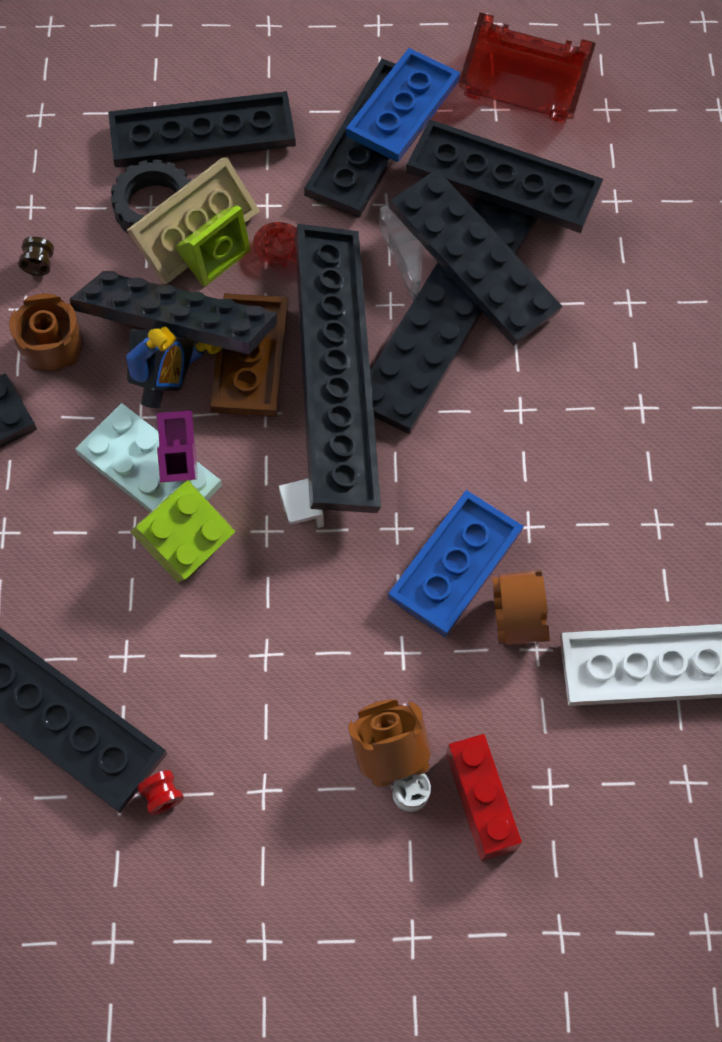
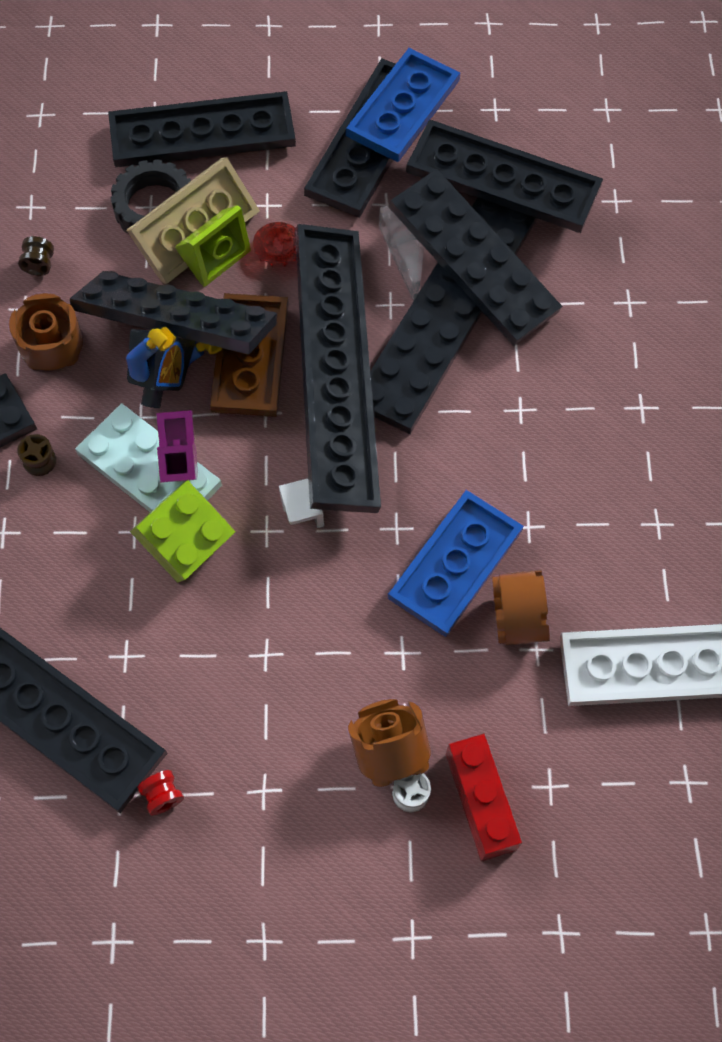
clear red windscreen [459,12,596,123] -> none
none -> dark brown wheel [17,434,57,476]

